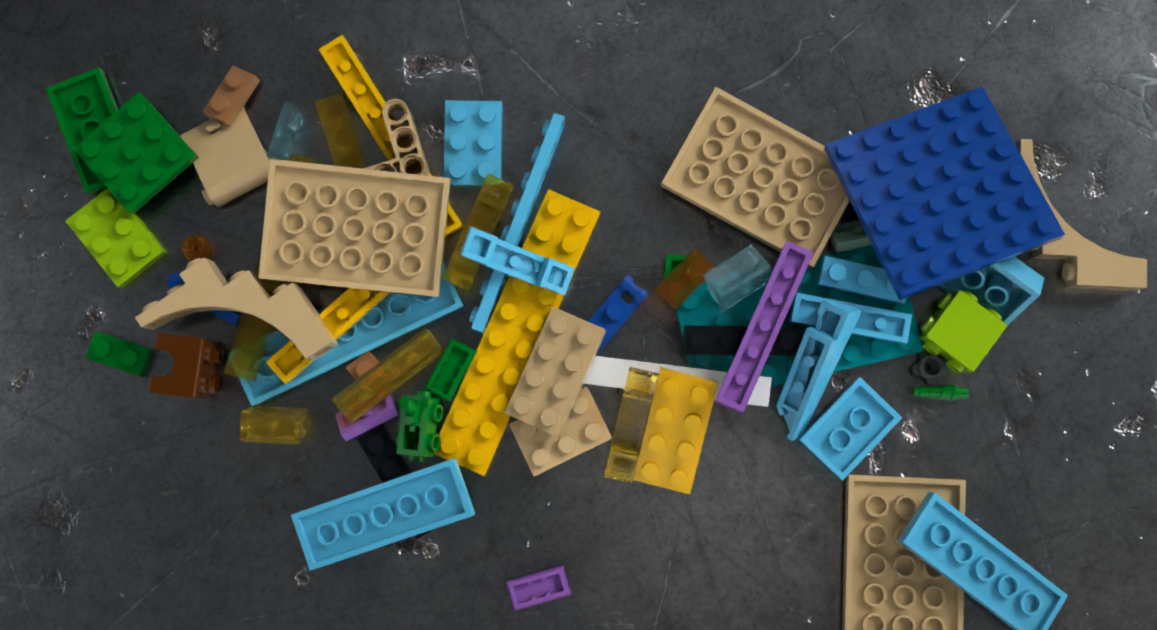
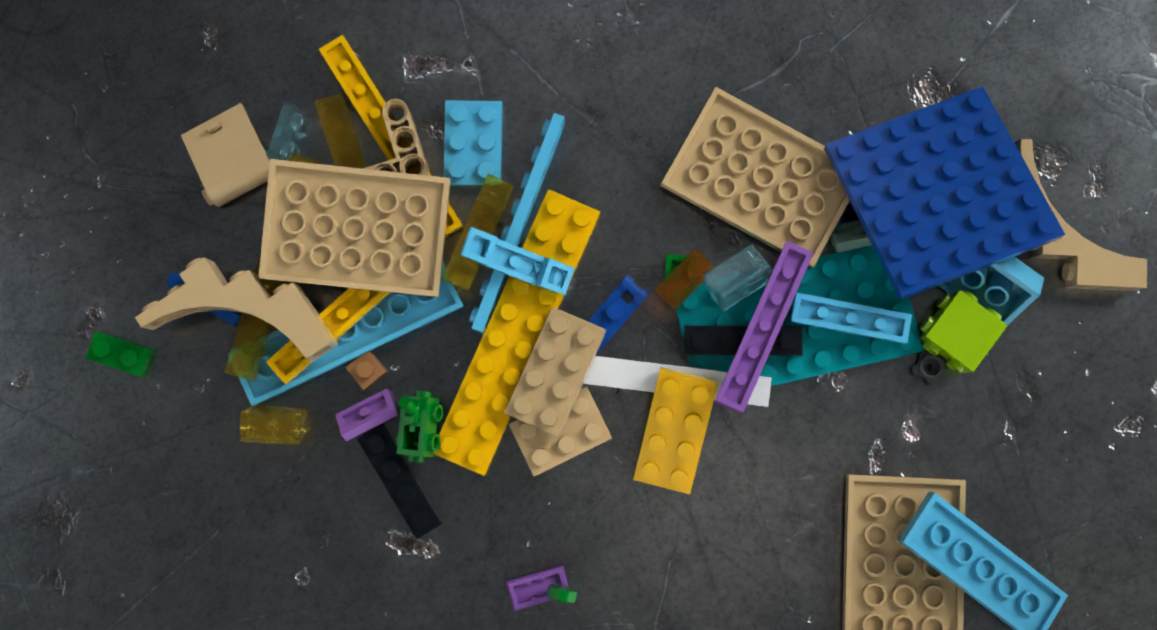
green plate [45,67,118,195] -> none
lime plate [66,188,167,288] -> none
green plate [73,92,199,214] -> none
reddish brown piece [148,333,224,399] -> none
clear orange plate [182,235,211,261] -> none
medium nougat plate [202,65,260,127] -> none
medium azure plate [291,457,475,571] -> none
clear yellow plate [331,327,444,424] -> none
green plate [424,338,478,402] -> none
clear yellow slope [604,367,659,483] -> none
medium azure wedge [776,300,862,441] -> none
medium azure plate [798,377,902,481] -> none
medium azure plate [817,256,906,304] -> none
green animal [912,384,969,401] -> none
none -> green tile [547,584,578,603]

